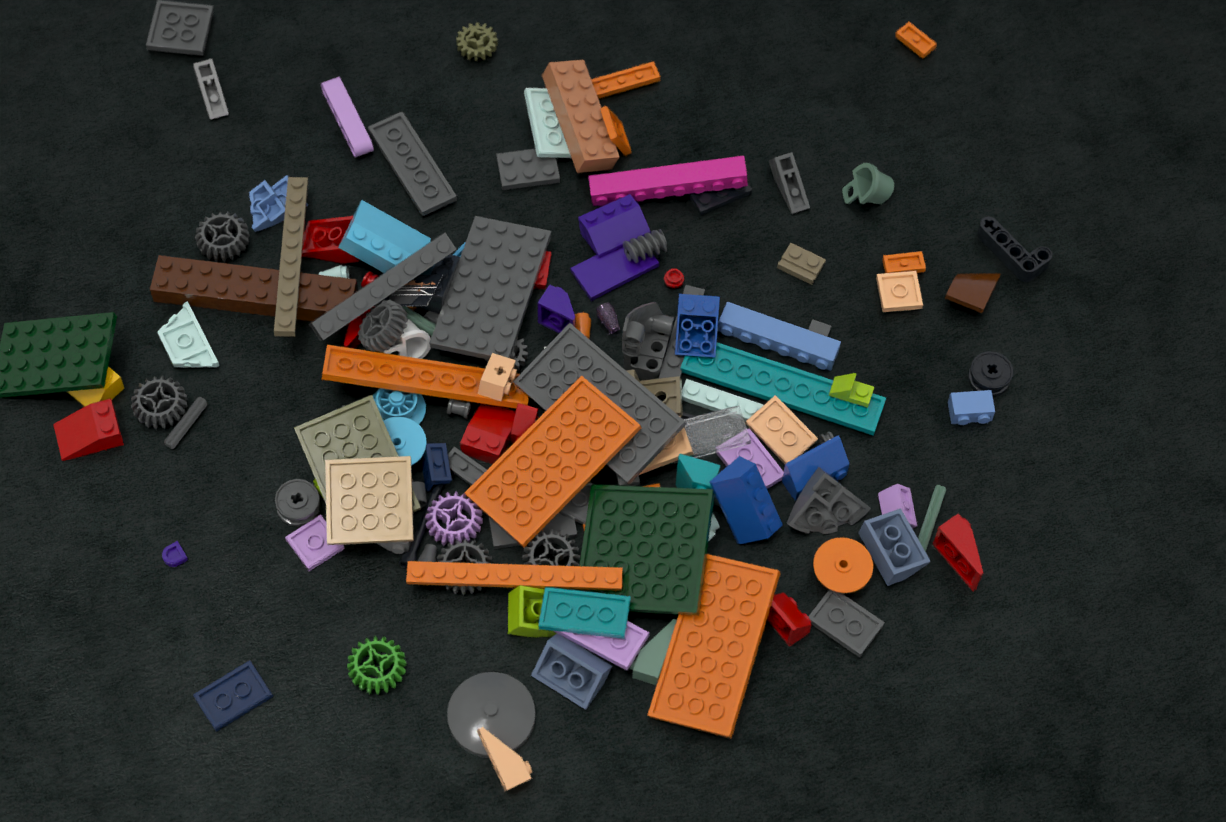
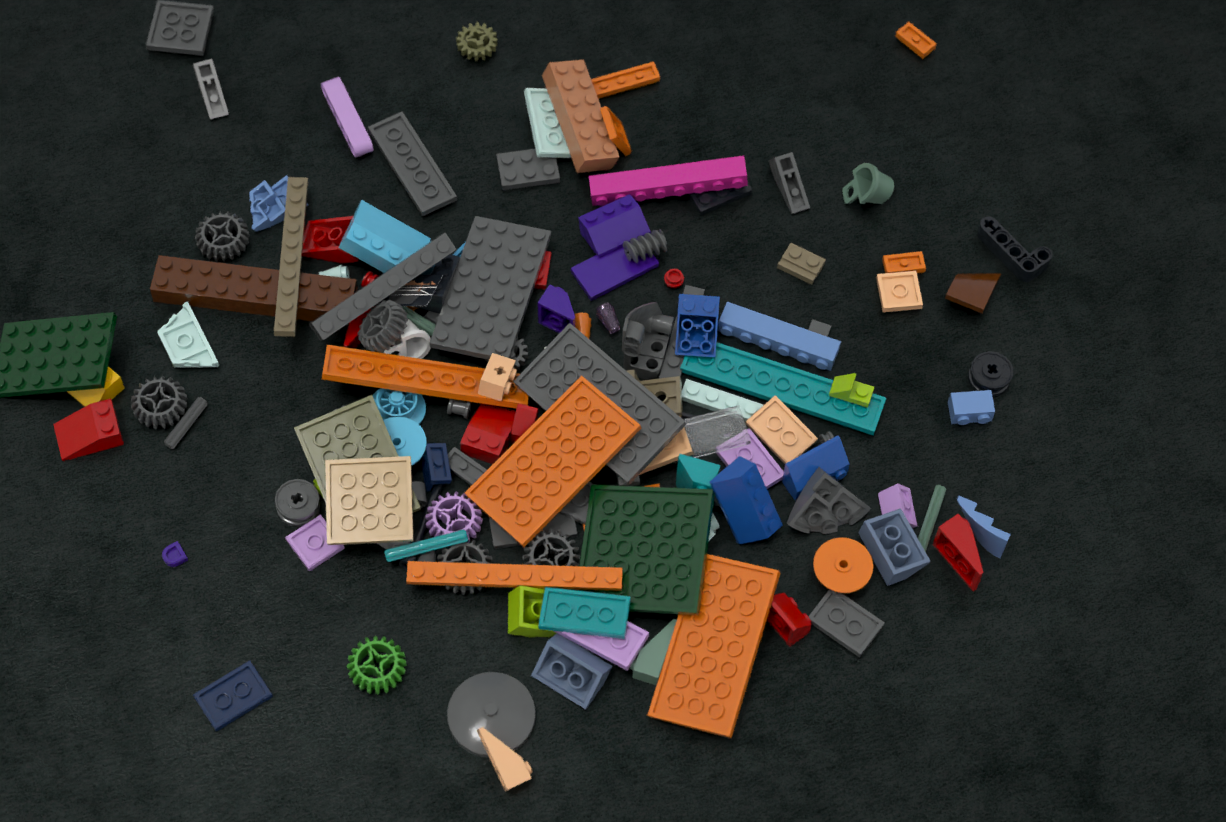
none -> teal axle [385,529,468,562]
none -> medium blue slope [957,496,1011,558]

